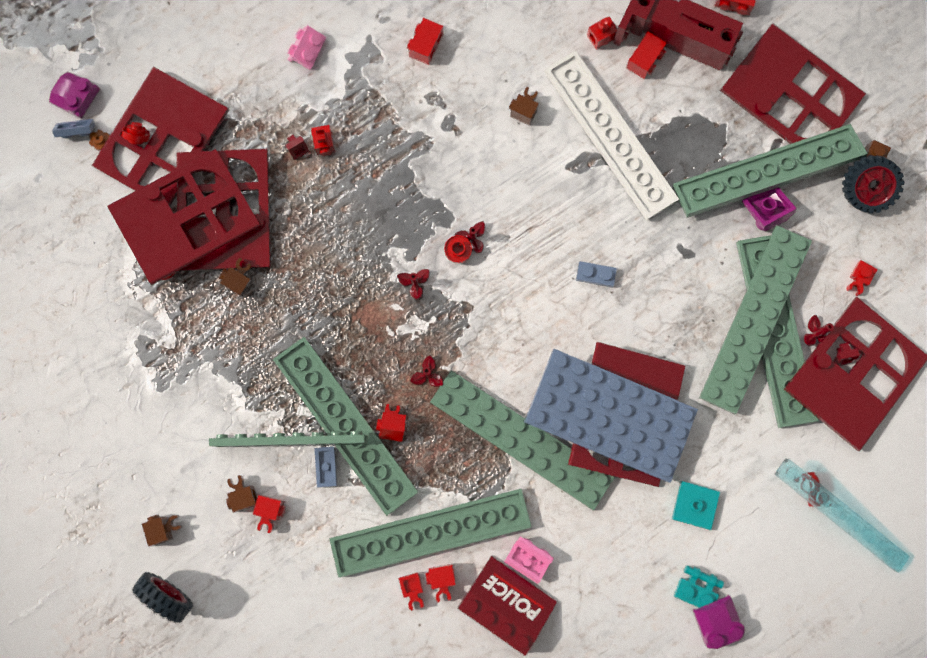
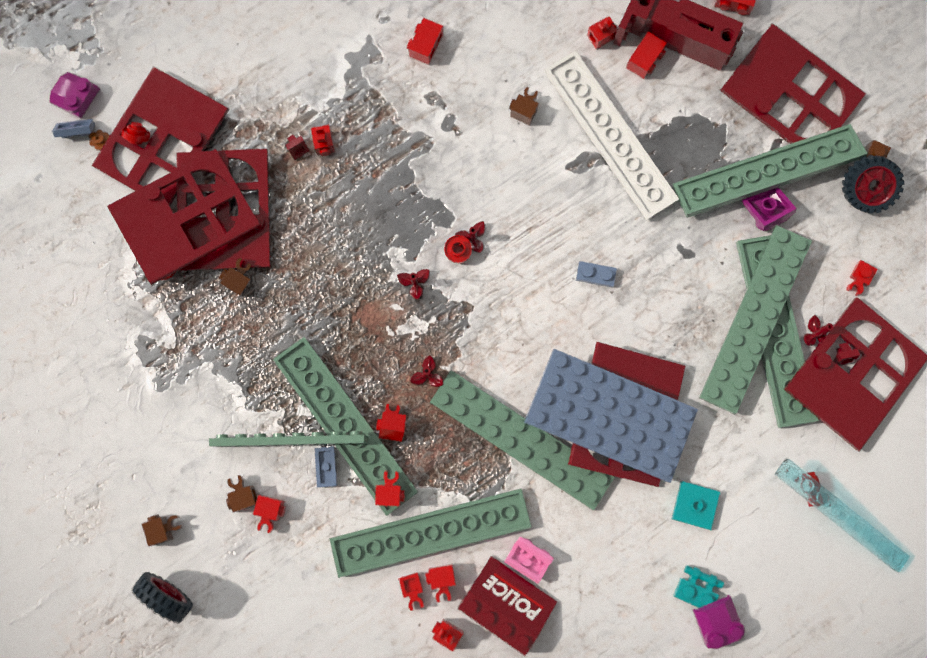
bright pink bracket [287,25,326,70] -> none
none -> red brick [375,471,405,506]
none -> red brick [431,618,464,652]

